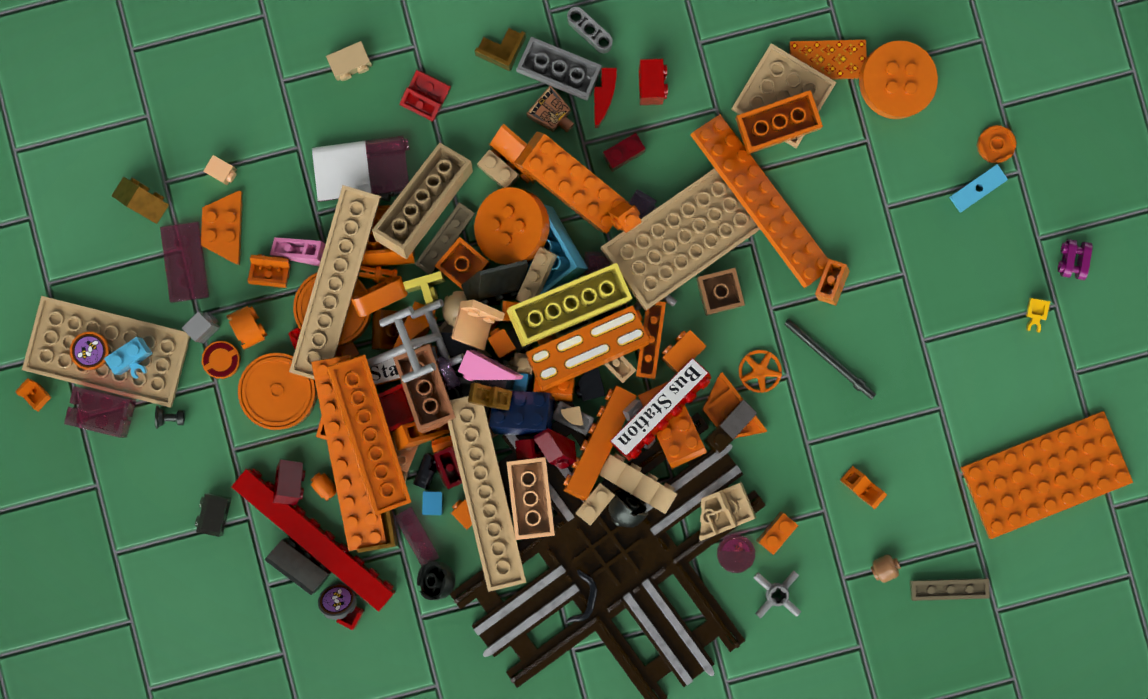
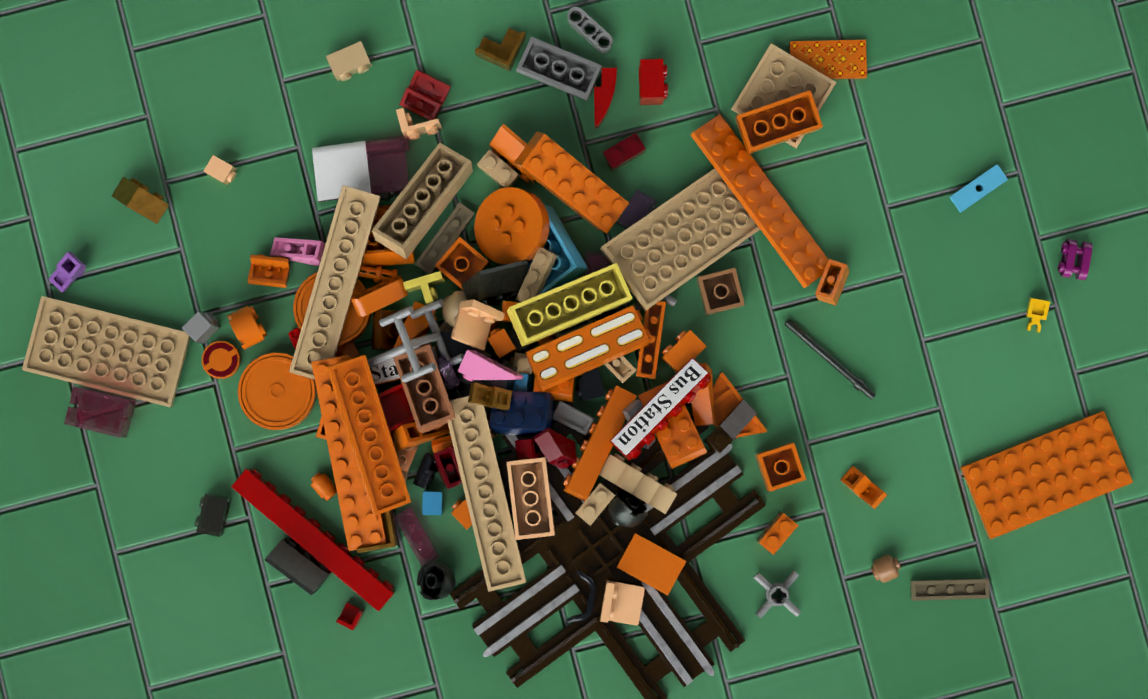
orange bracket [16,378,51,412] -> none
tile [70,332,110,370] -> none
medium azure brick [104,337,153,379] -> none
pearl dark grey piece [155,406,185,429] -> none
clear pink tile [160,222,209,303] -> none
orange wing [201,191,243,265] -> none
dark red brick [273,459,305,505] -> none
tile [318,583,357,620] -> none
nougat torso [527,86,574,132] -> none
tan tile [561,406,583,425] -> none
orange brick [608,202,642,233] -> none
tan slope [699,482,756,541] -> none
clear pink tile [717,535,755,573] -> none
orange wheel [739,350,782,393] -> none
orange brick [859,41,938,119] -> none
orange tile [977,125,1017,164] -> none
none -> medium lavender brick [48,252,86,292]
none -> light nougat bracket [396,108,442,140]
none -> light nougat bracket [600,580,645,626]
none -> orange tile [617,533,686,595]
none -> orange slope [691,363,715,427]
none -> orange brick [755,442,806,492]

